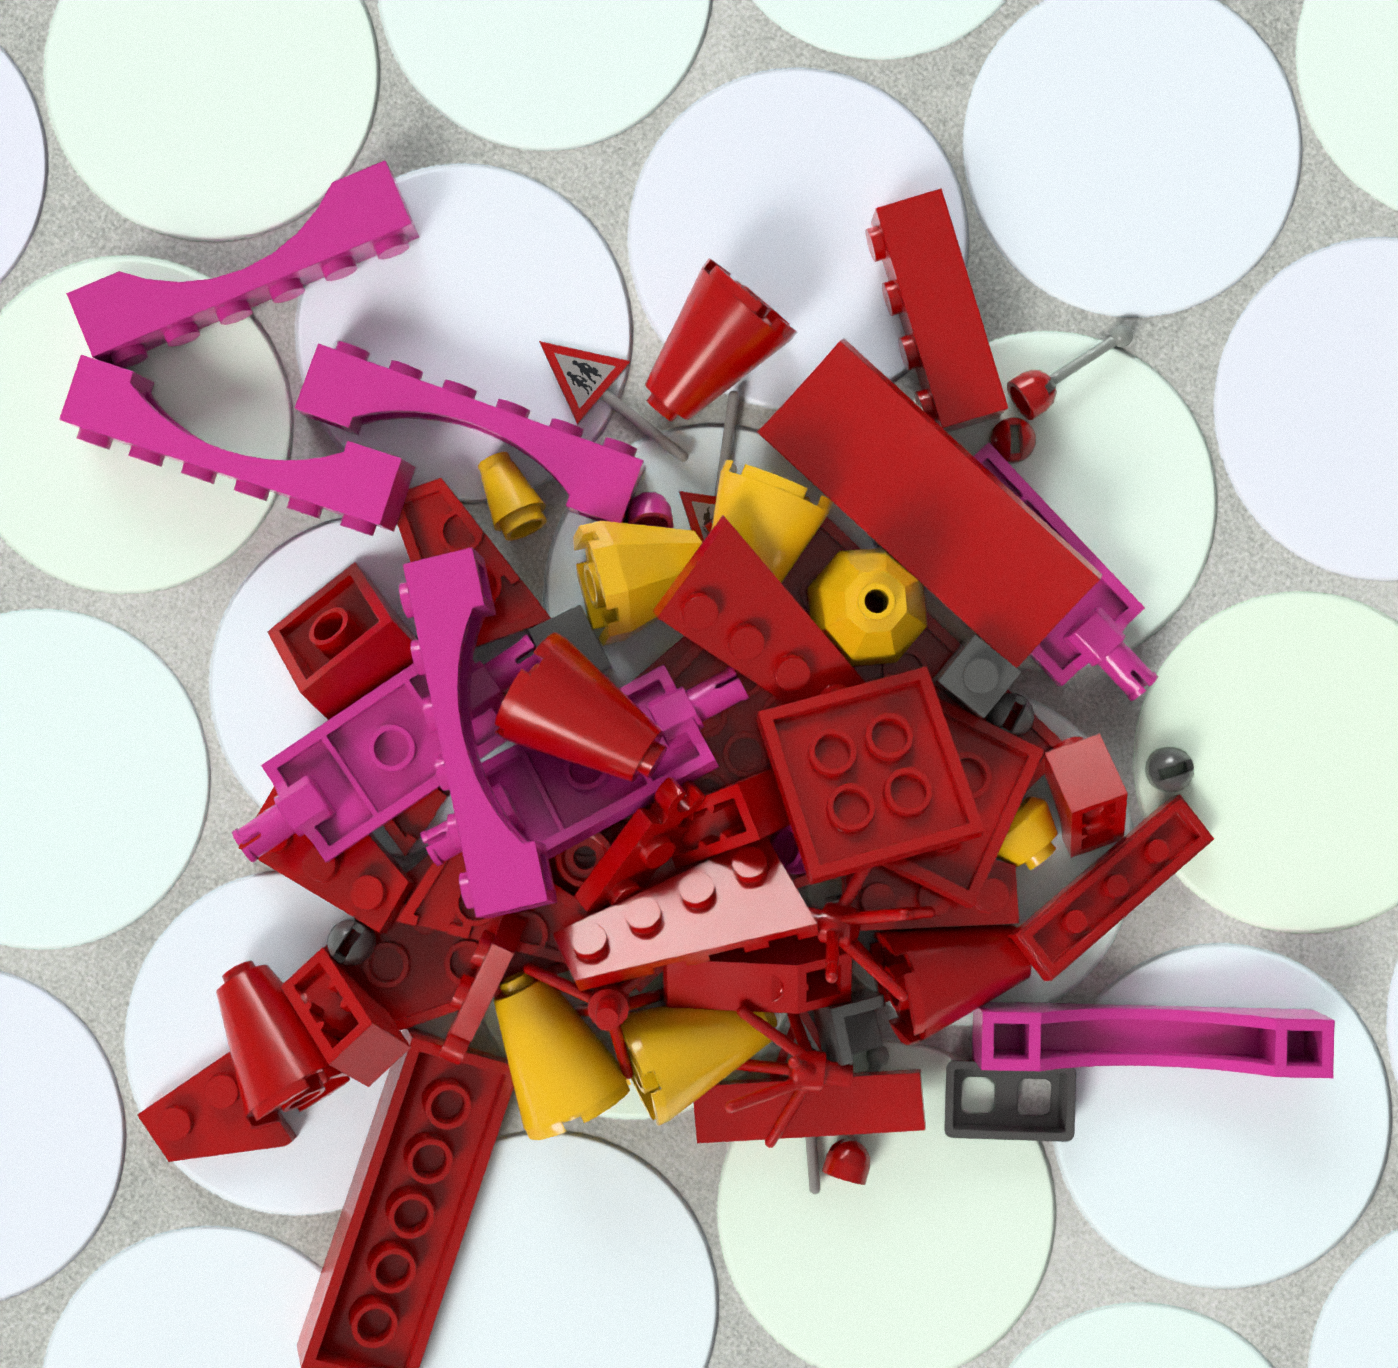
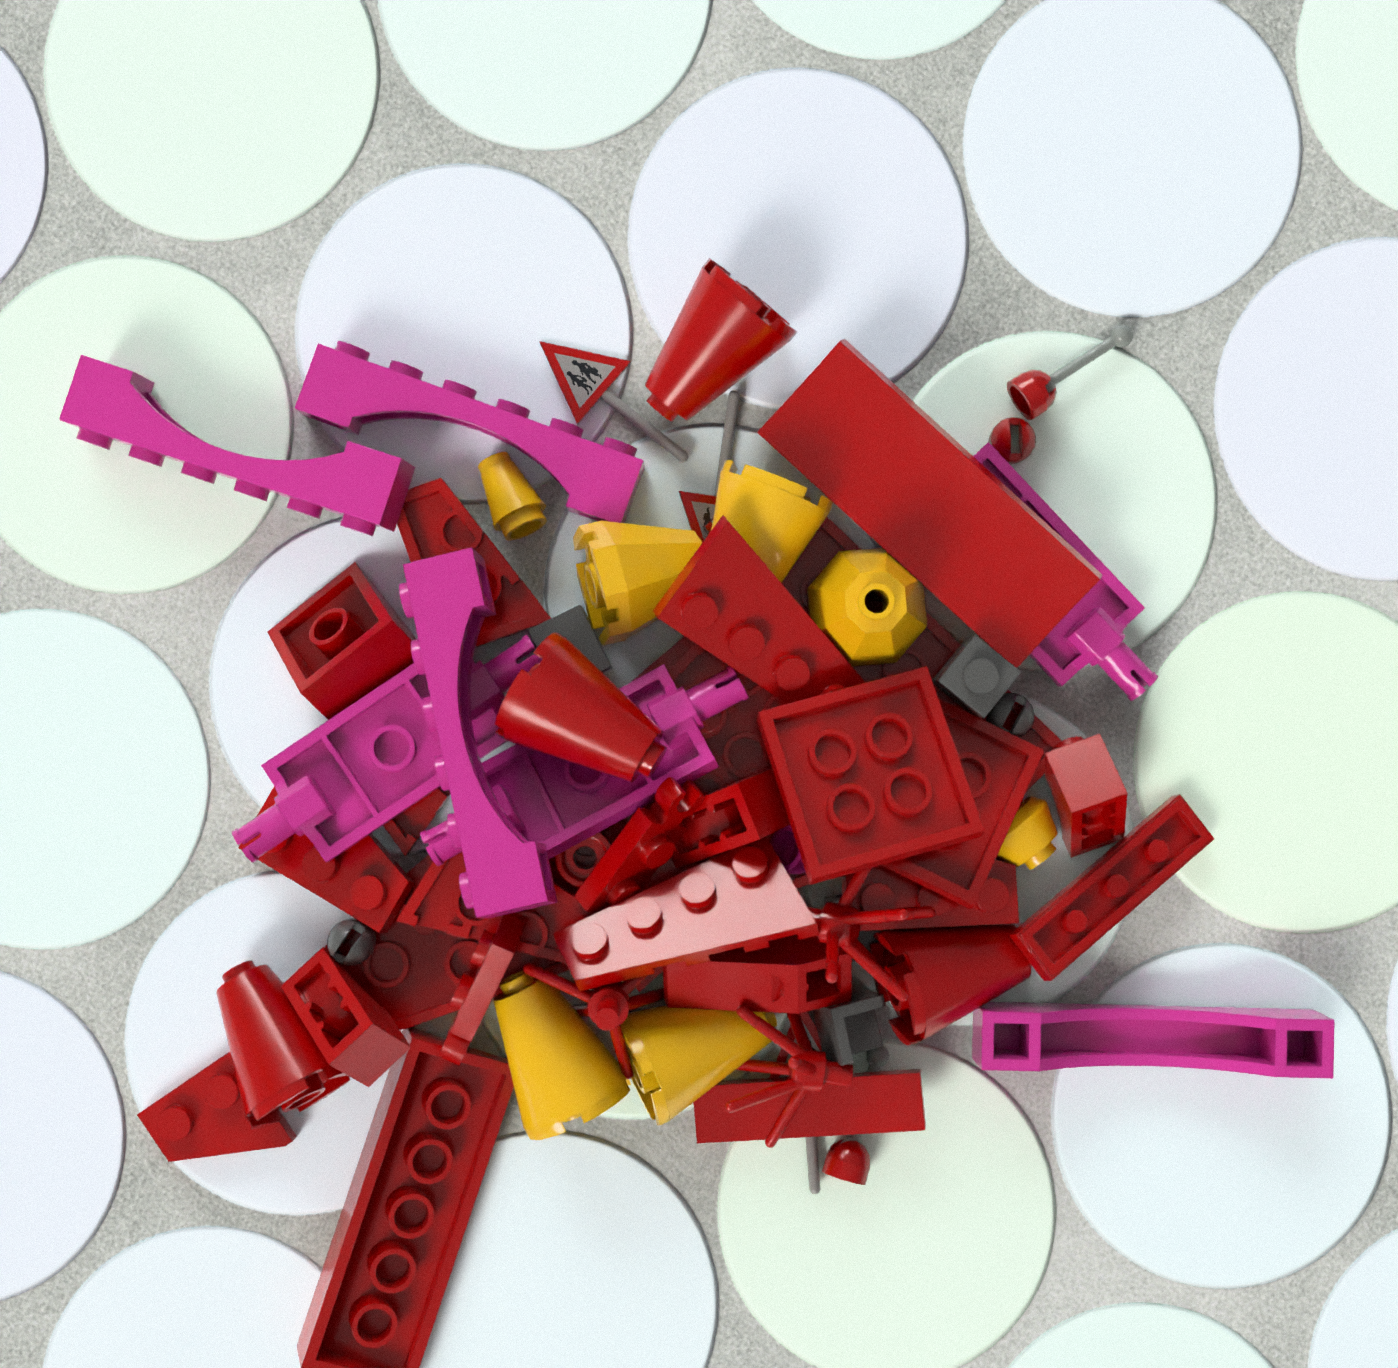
dark pink arch [66,160,420,368] -> none
dark pink hinge [627,492,674,528] -> none
red brick [865,188,1009,433] -> none
dark grey piece [944,1060,1076,1142] -> none
dark grey hinge [1145,747,1194,792] -> none

